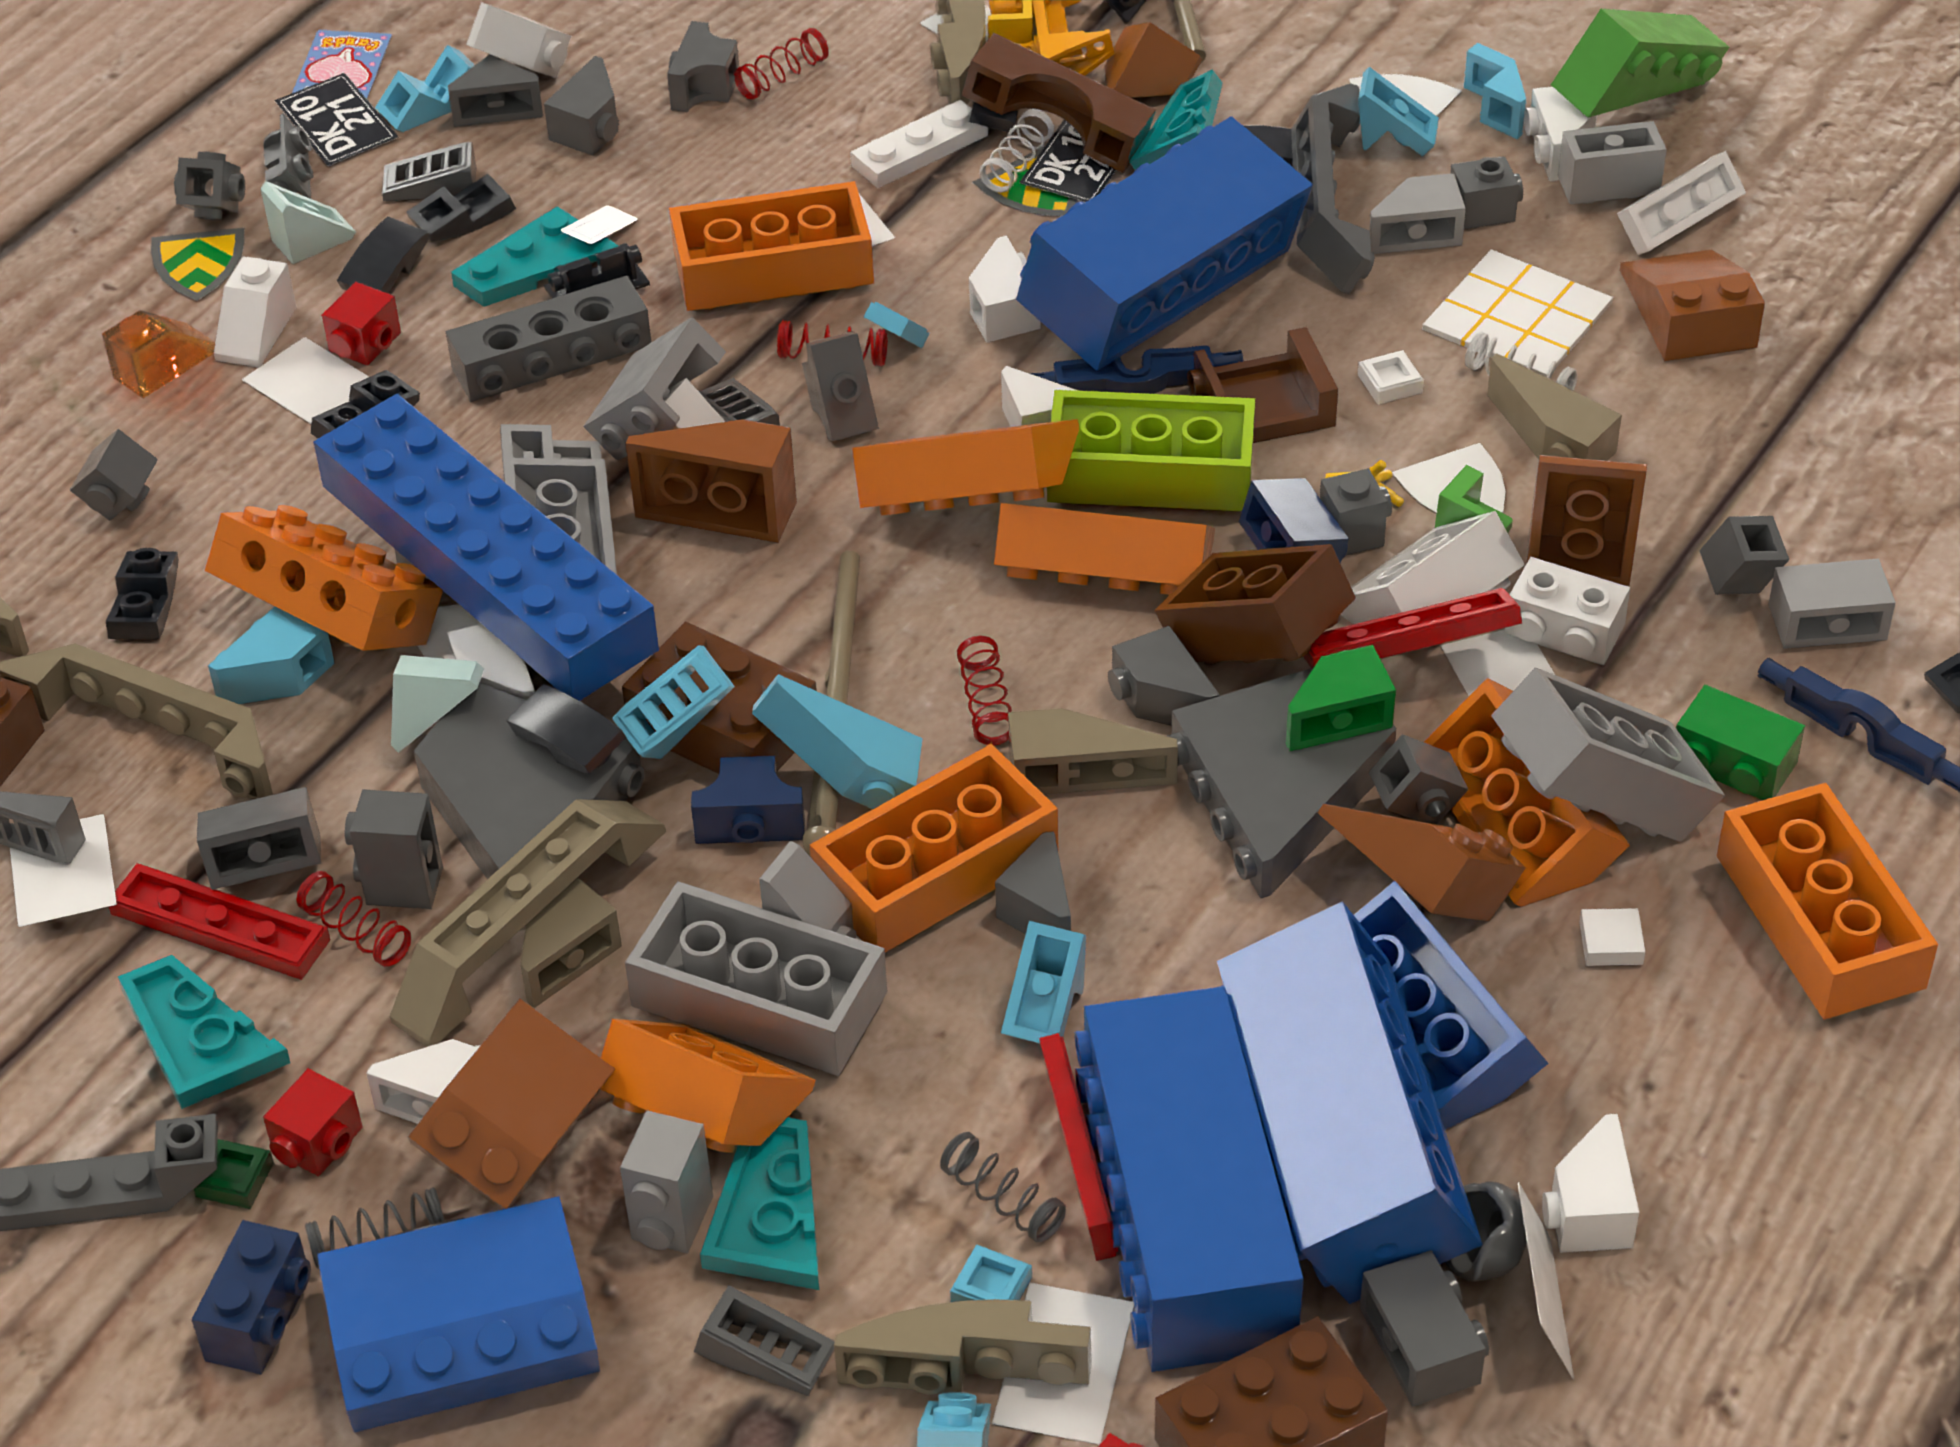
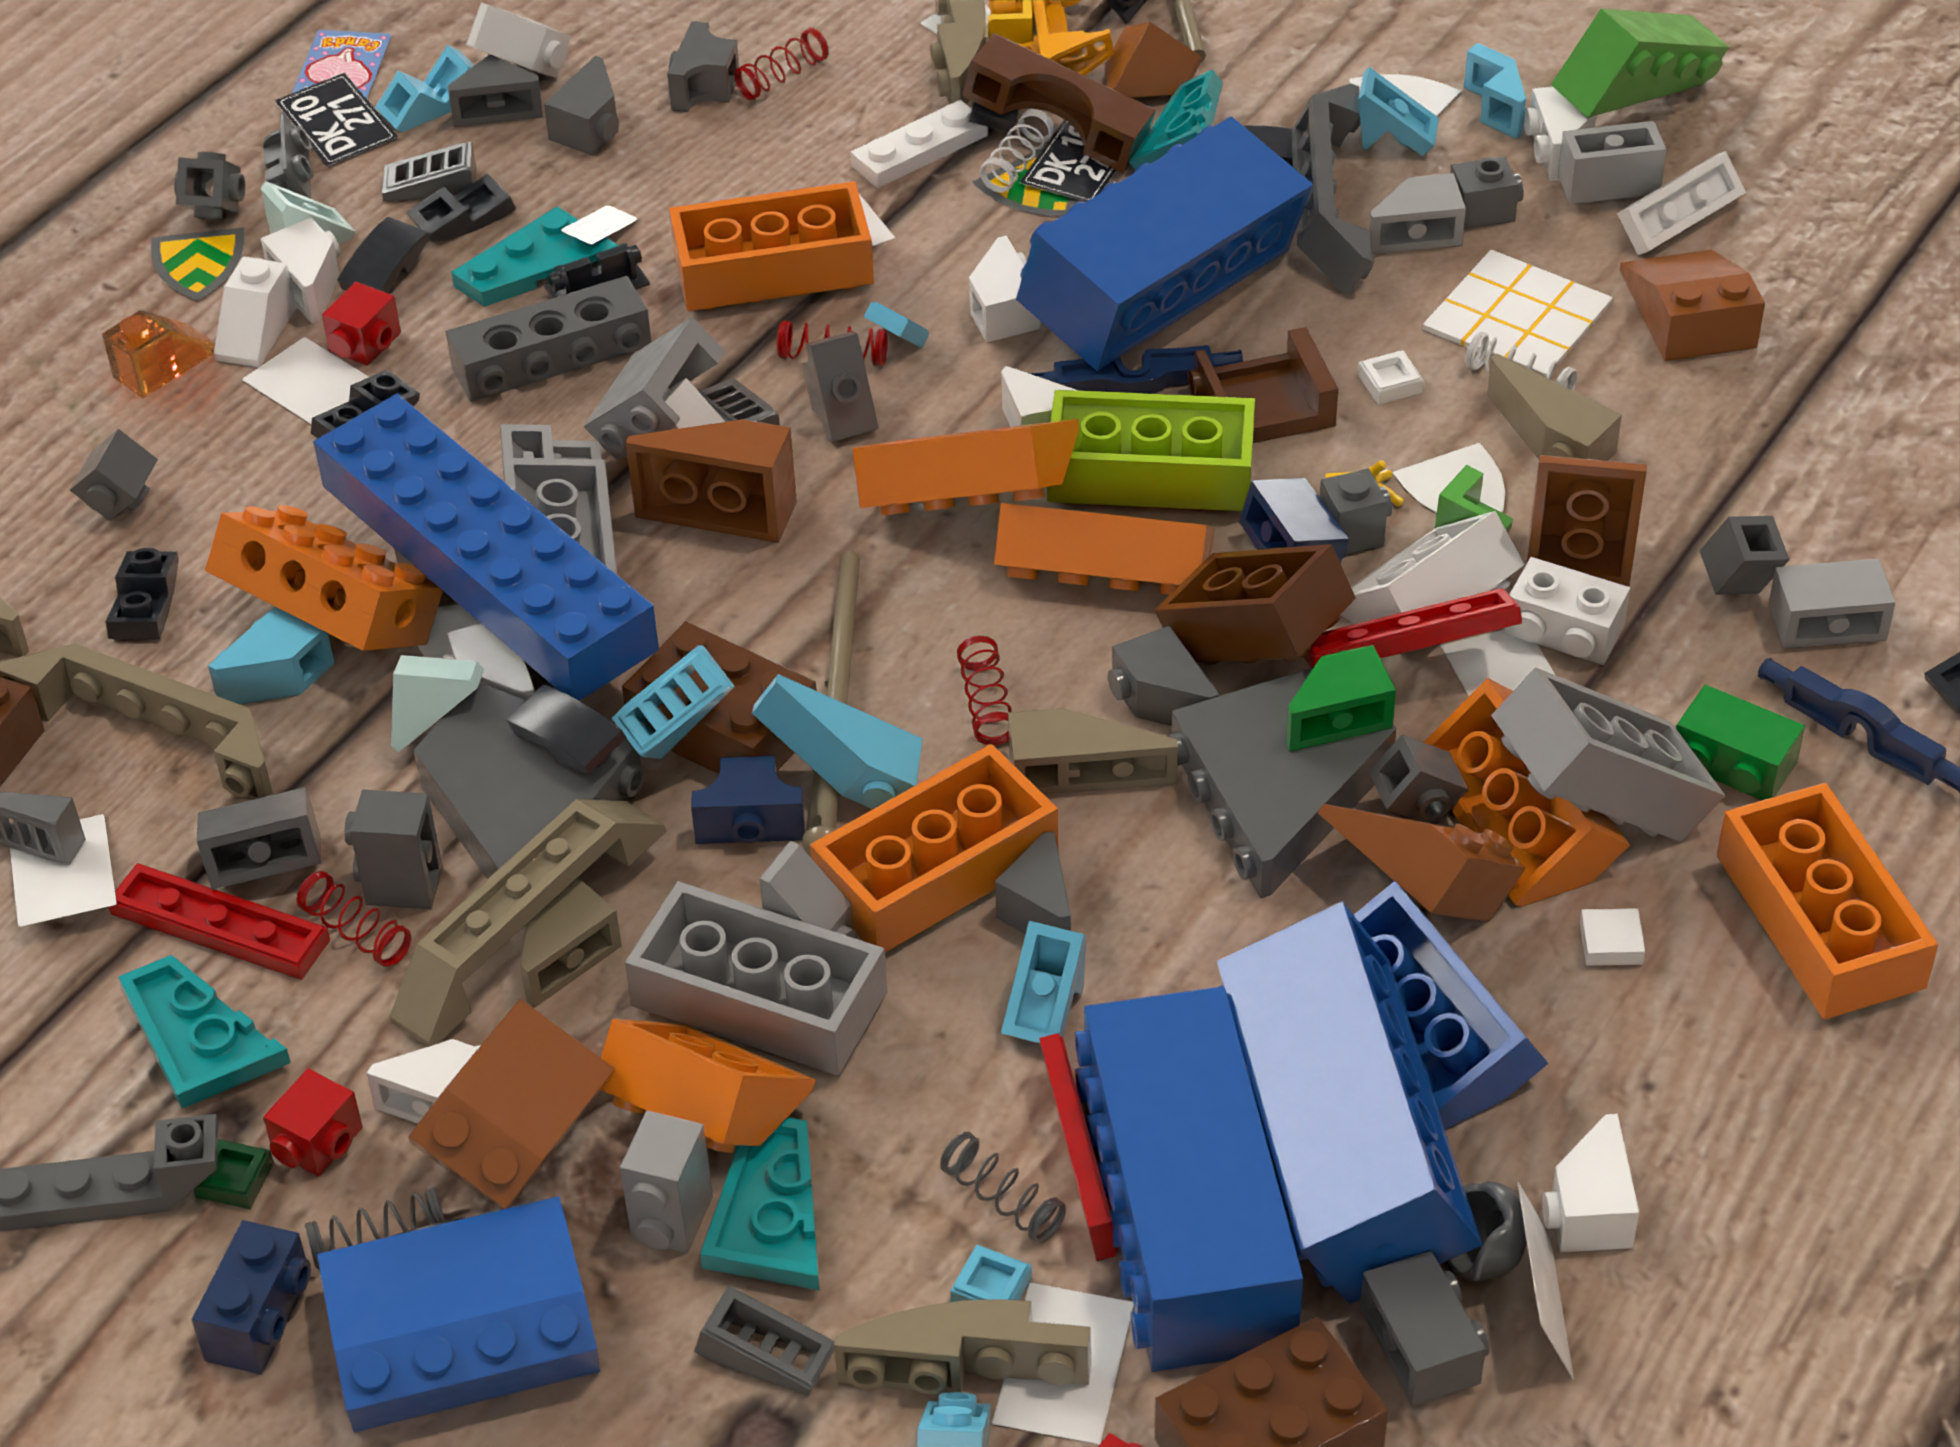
none -> white slope [261,217,341,324]

